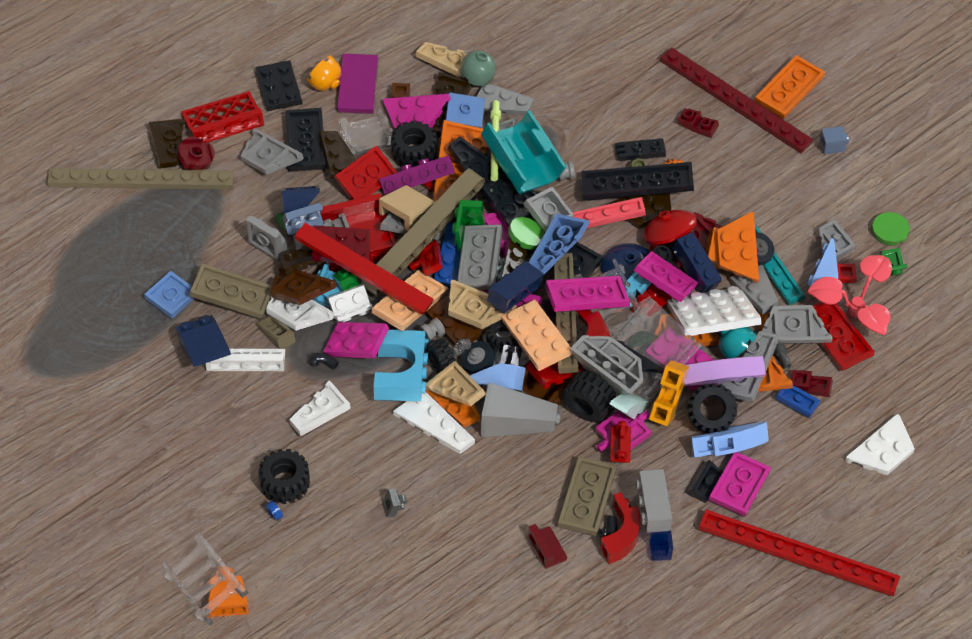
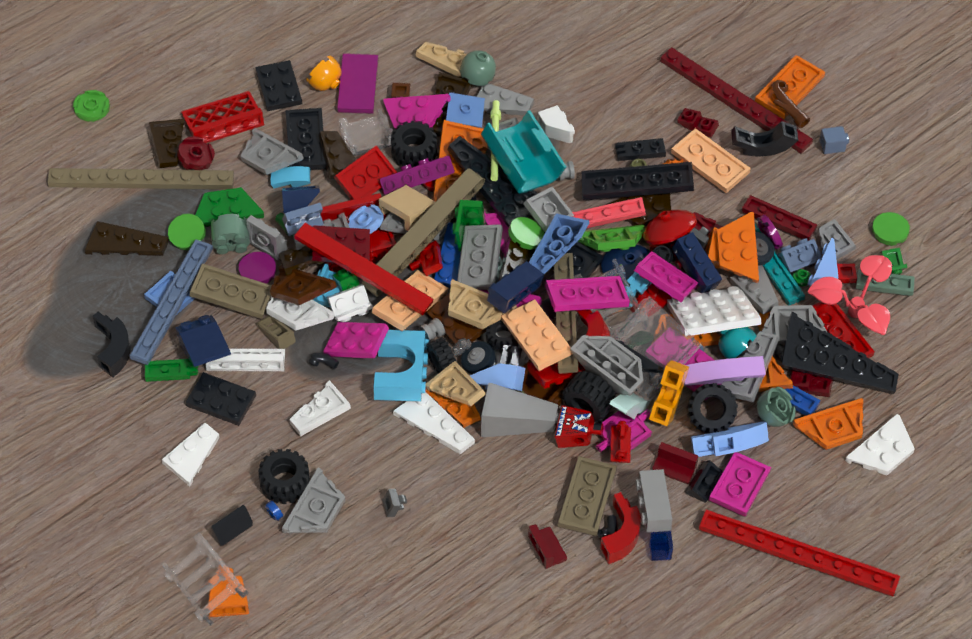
none -> bright green tile [73,90,110,121]
none -> dark brown wing [85,221,169,256]
none -> black arch [93,311,130,377]
none -> sand blue tile [130,239,213,365]
none -> green hinge [145,359,198,382]
none -> white wing [162,423,219,487]
none -> bright green tile [168,214,206,250]
none -> black plate [186,372,256,426]
none -> green wing [195,187,264,227]
none -> sand green brick [211,214,250,255]
none -> black slope [211,505,253,546]
none -> magenta tile [238,252,276,284]
none -> medium azure slope [271,166,310,189]
none -> light grey wing [282,468,345,533]
none -> light blue tile [348,205,384,234]
none -> white slope [537,105,575,143]
none -> red torso [555,406,604,448]
none -> bright green wing [578,225,645,252]
none -> dark red panel [652,442,699,484]
none -> light nougat plate [671,128,751,193]
none -> dark grey tile [689,226,709,249]
none -> black arch [731,121,798,157]
none -> dark red plate [742,195,817,241]
none -> magenta tile [757,215,783,250]
none -> sand green cylinder [757,387,796,427]
none -> reddish brown plant [772,80,810,128]
none -> sand blue bracket [777,238,822,273]
none -> black wing [781,312,899,394]
none -> green plate [793,269,811,287]
none -> orange wing [793,398,863,450]
none -> sand green plate [856,270,915,296]

